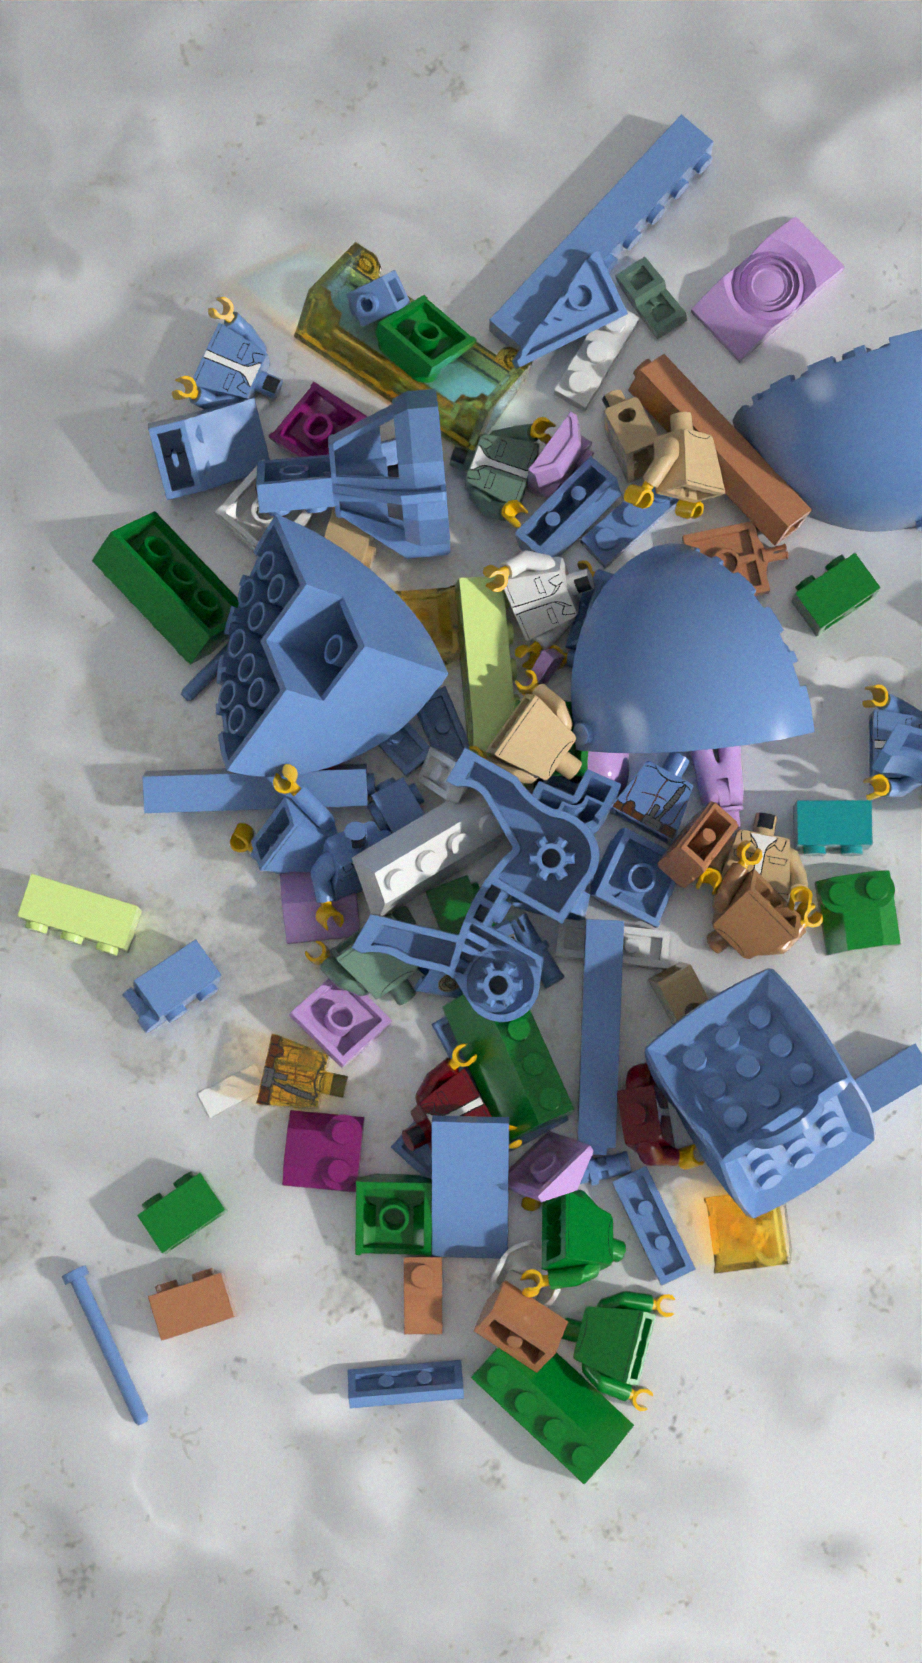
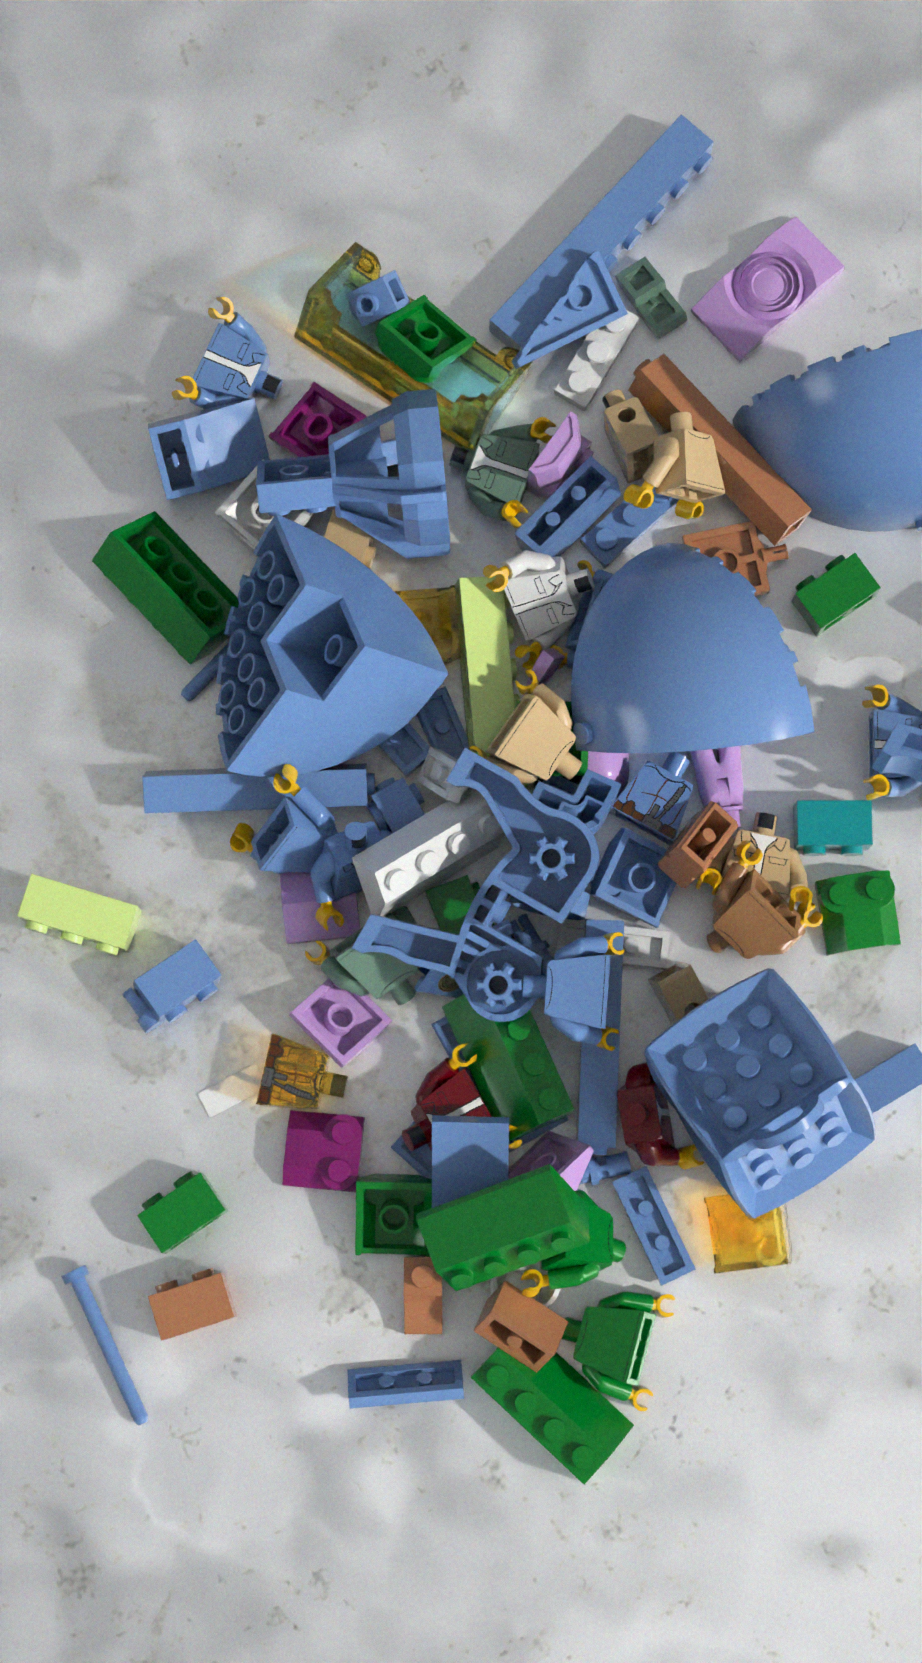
none -> green slope [416,1164,589,1291]
none -> medium blue torso [523,932,624,1051]

